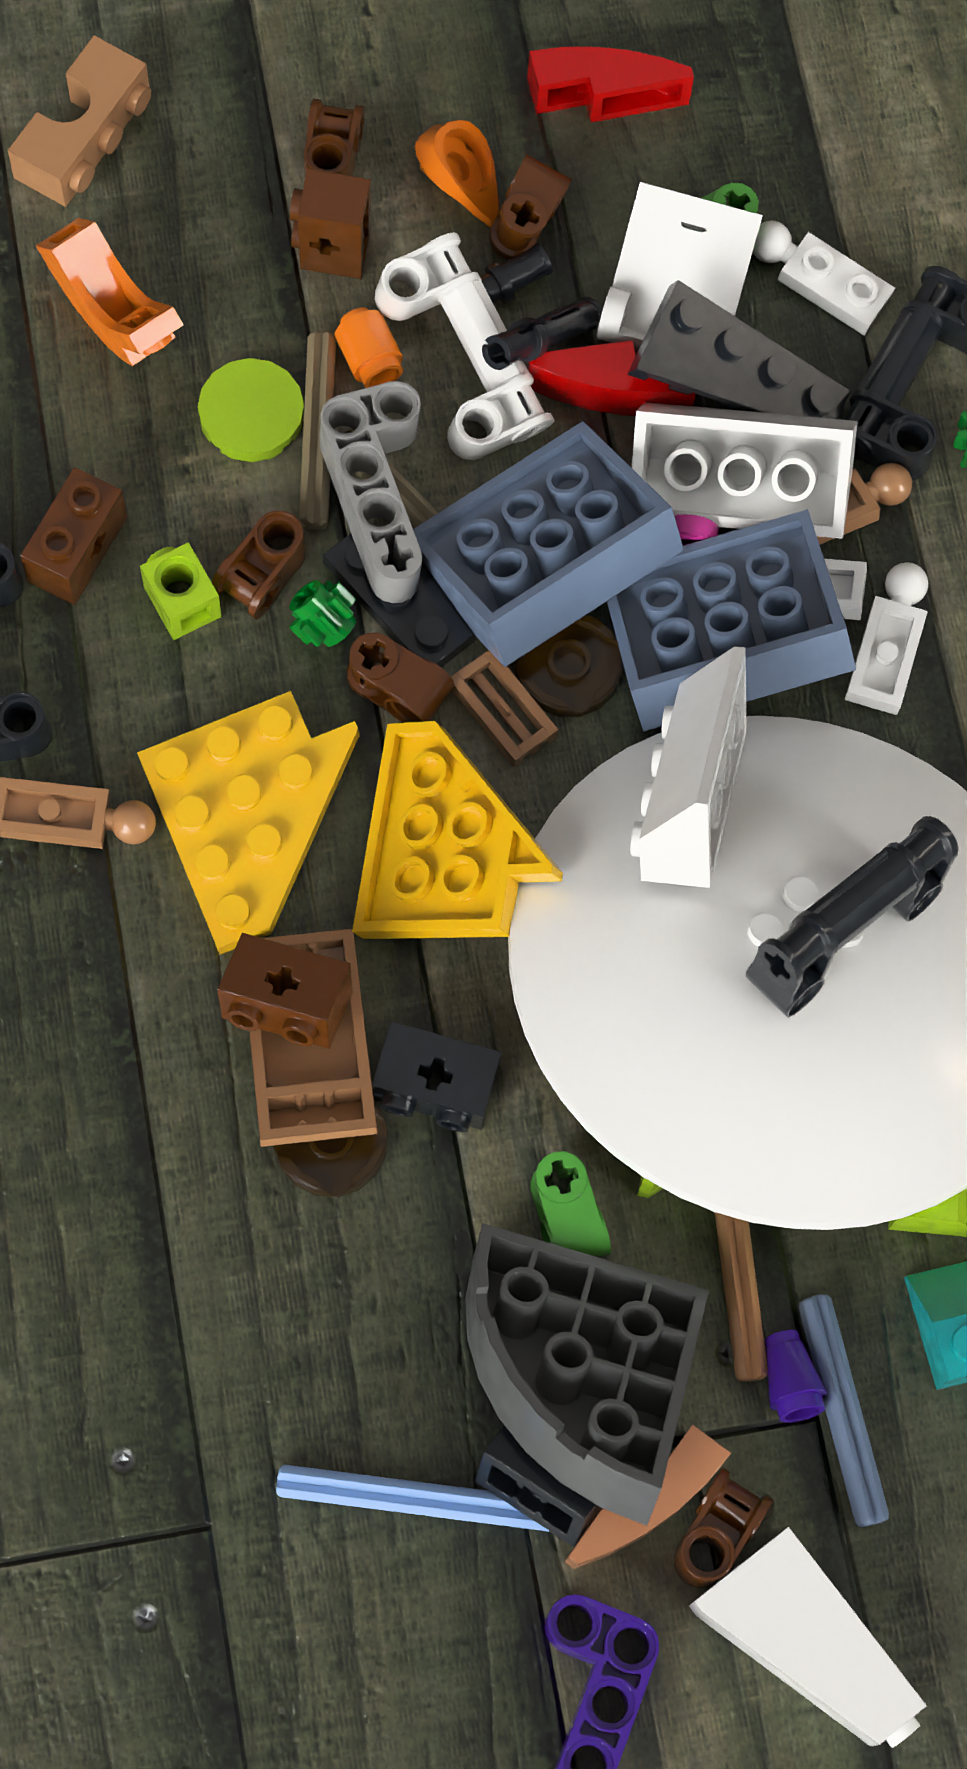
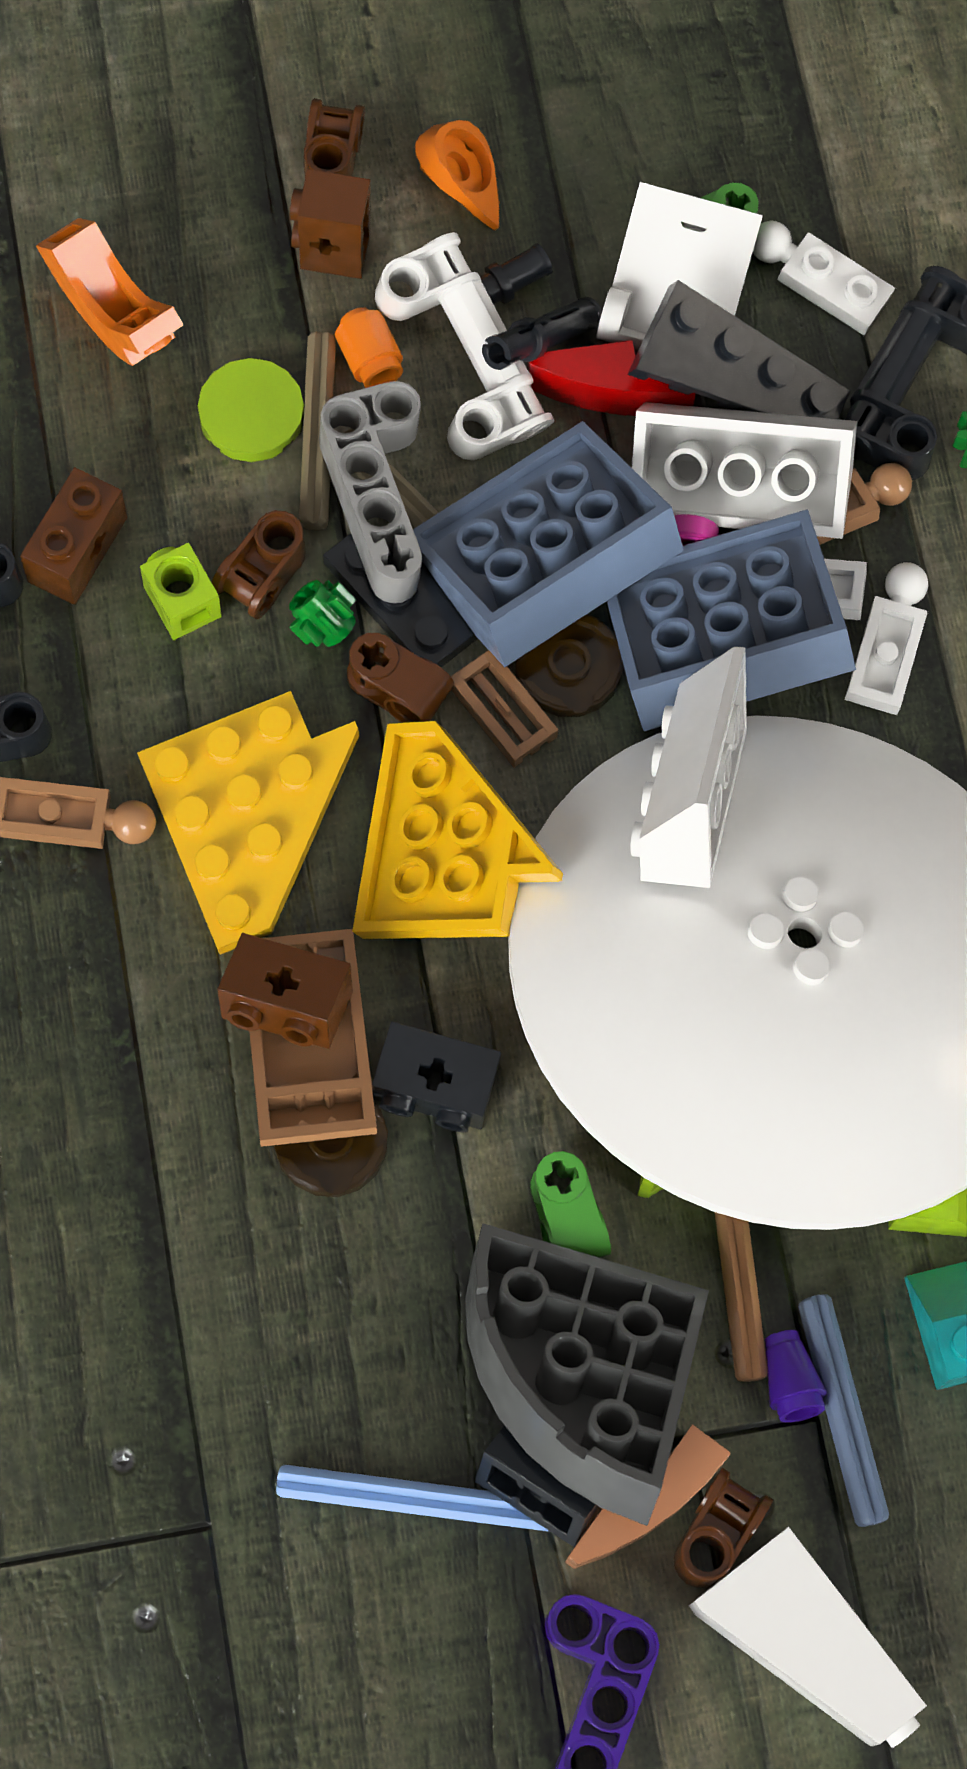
medium nougat arch [8,35,151,207] -> none
reddish brown piece [489,154,572,260] -> none
red slope [527,47,694,123] -> none
black piece [745,816,959,1018] -> none

